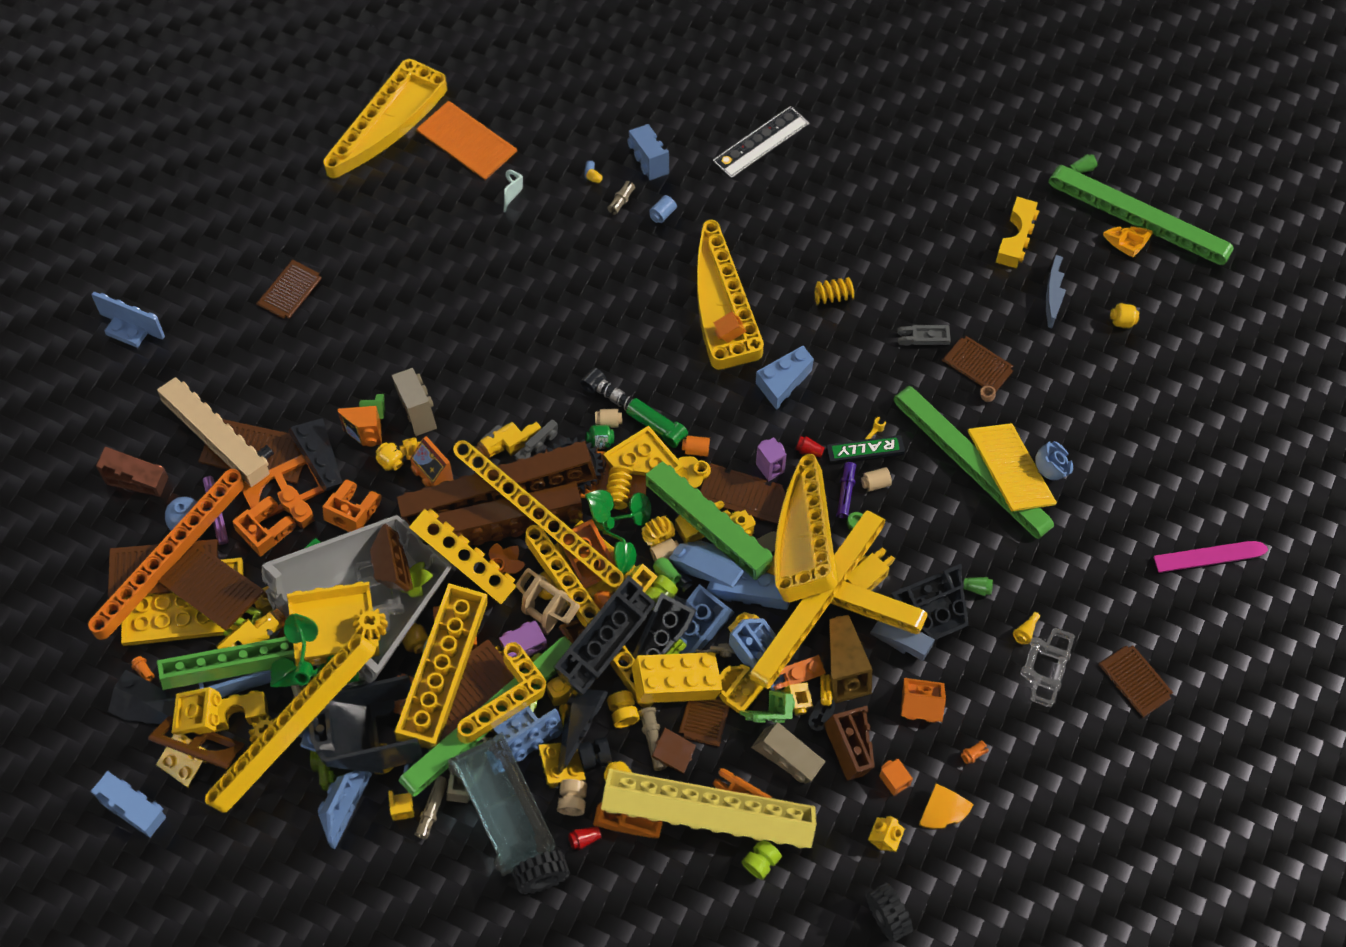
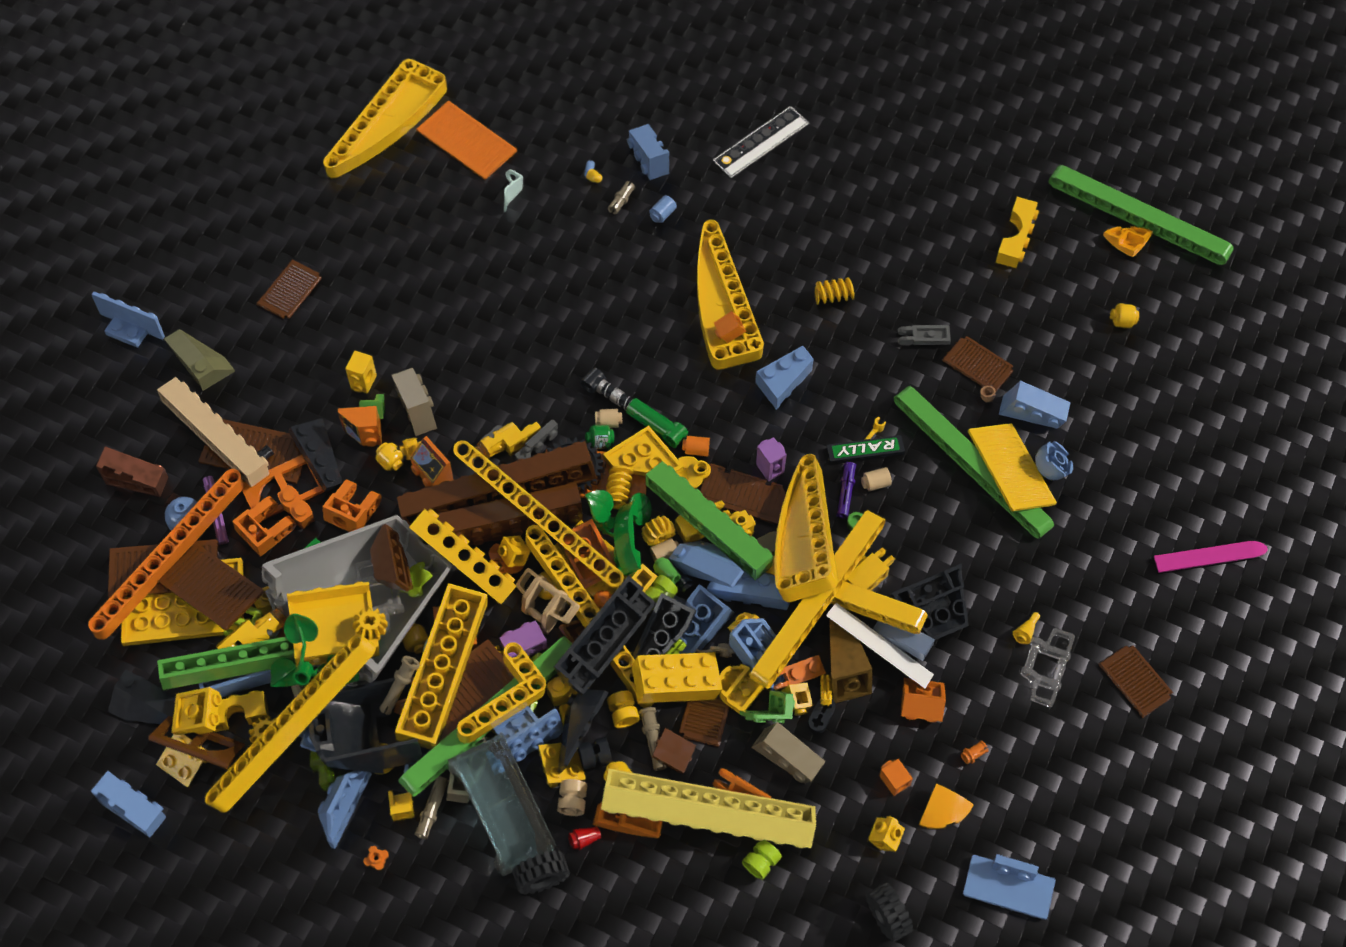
orange pin [131,656,155,681] -> none
red cone [795,436,825,458] -> none
reddish brown wedge [823,706,875,781] -> none
bright green cone [963,577,993,596] -> none
sand blue slope [1046,255,1066,328] -> none
bright green cone [1069,154,1097,173] -> none
none -> olive wedge [164,329,235,391]
none -> yellow brick [345,351,377,393]
none -> orange plate [364,846,389,870]
none -> dark tan pin [380,656,420,715]
none -> yellow brick [497,536,531,567]
none -> green slope [614,500,641,576]
none -> white sticker [826,603,934,688]
none -> medium blue bracket [963,854,1055,920]
none -> medium blue wedge [999,381,1070,429]

